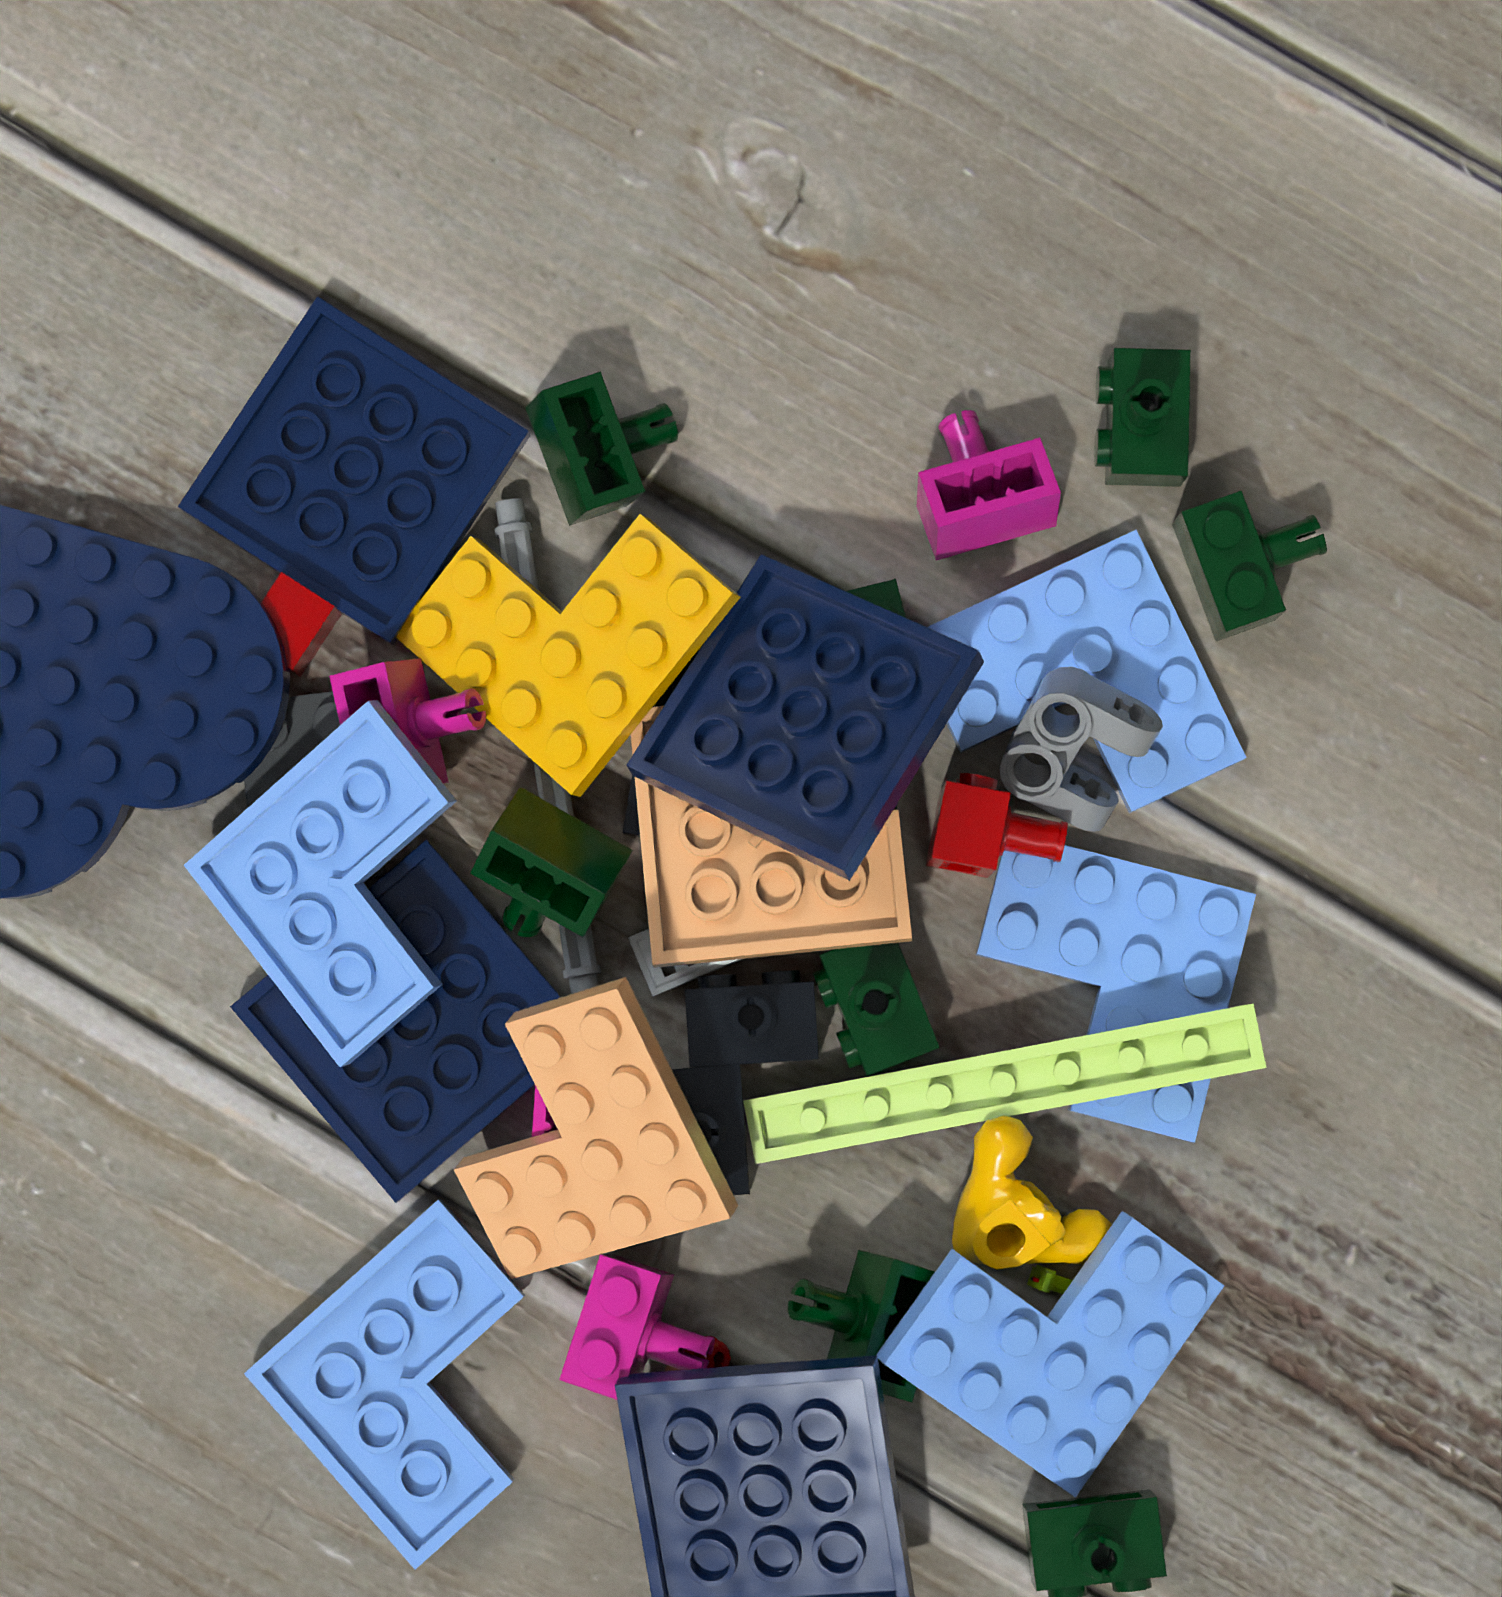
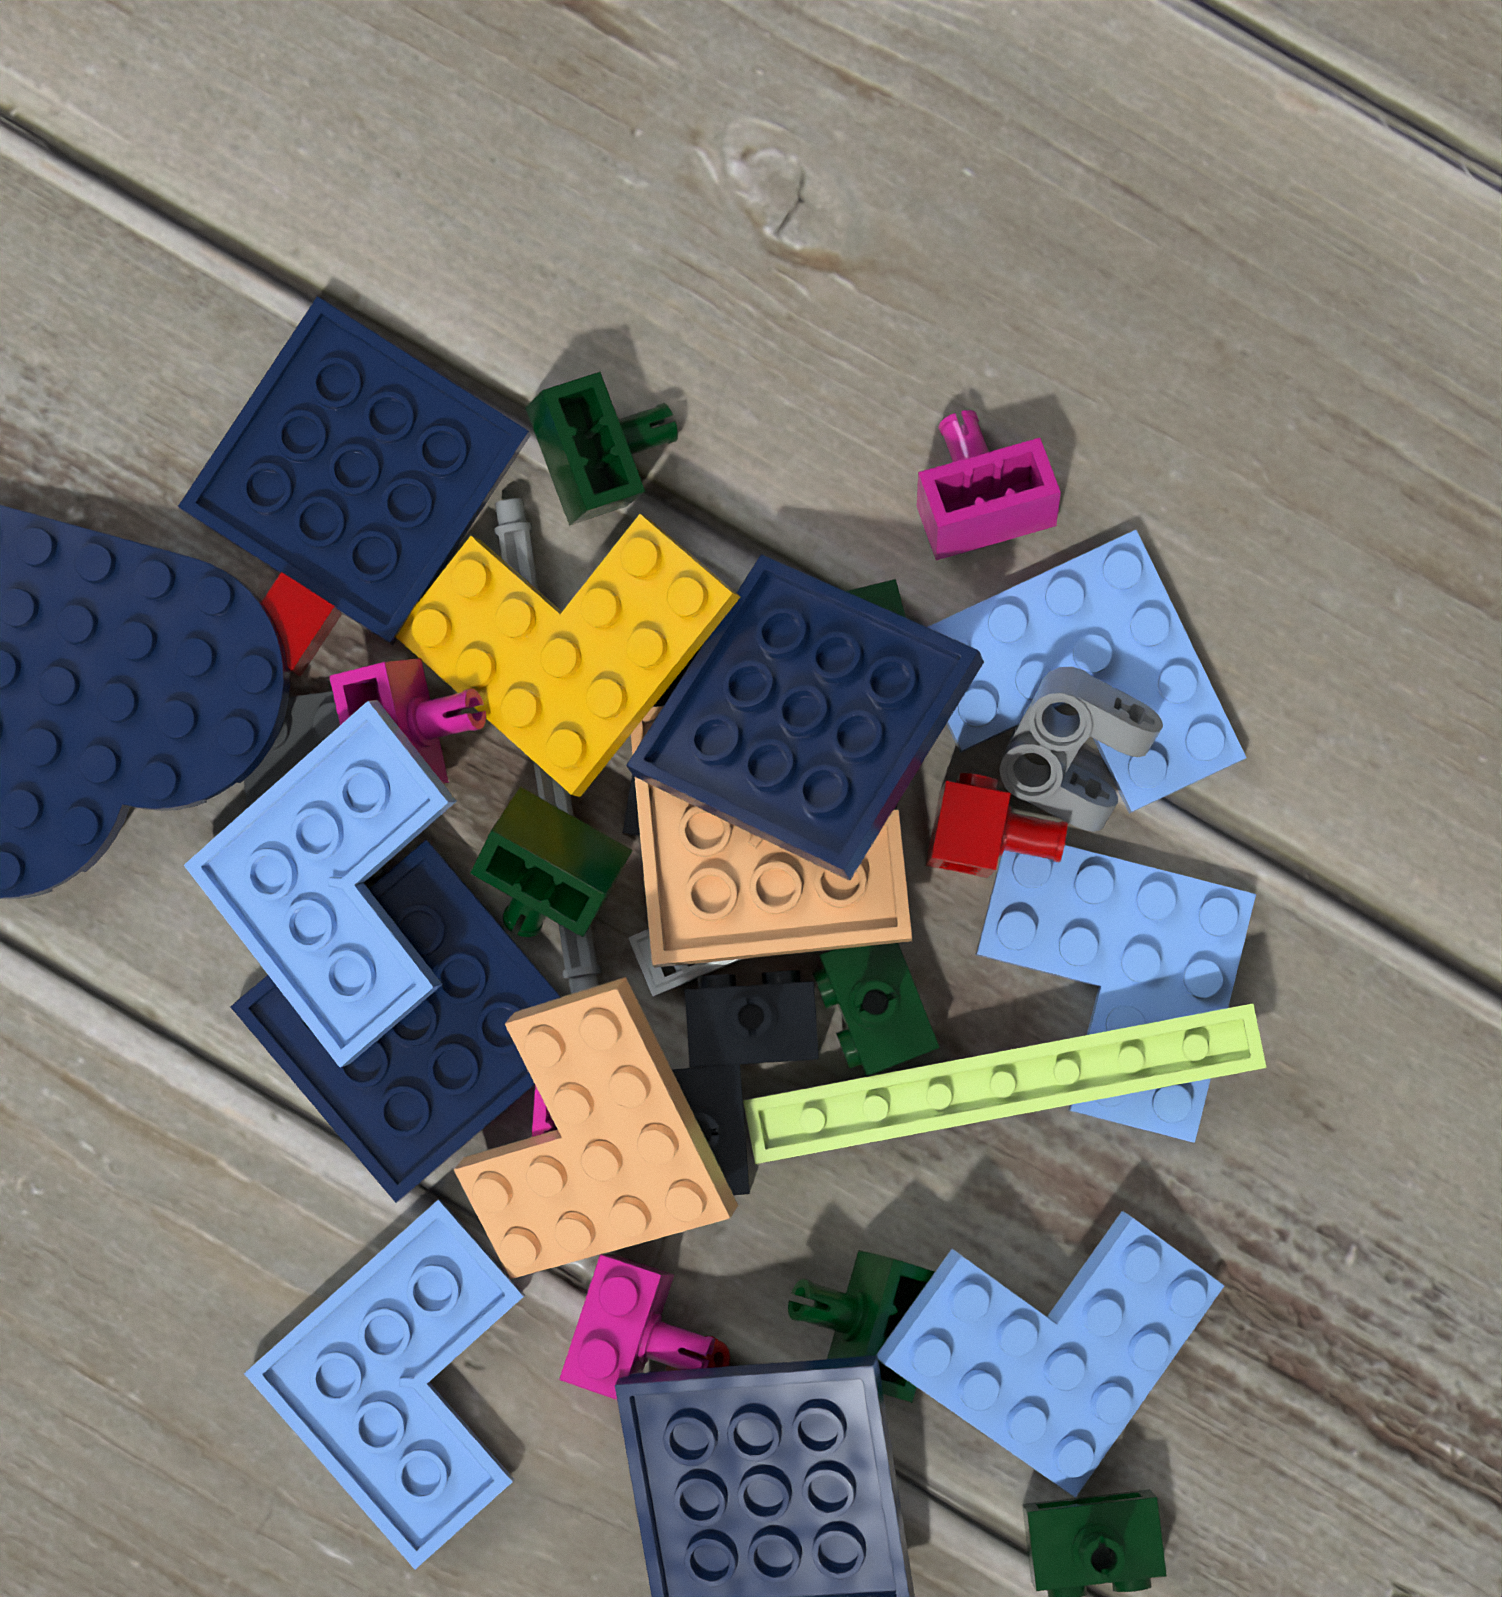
yellow head [952,1115,1112,1269] -> none
lime piece [1027,1265,1073,1294] -> none
dark green brick [1094,348,1191,487] -> none
dark green brick [1172,491,1327,642] -> none

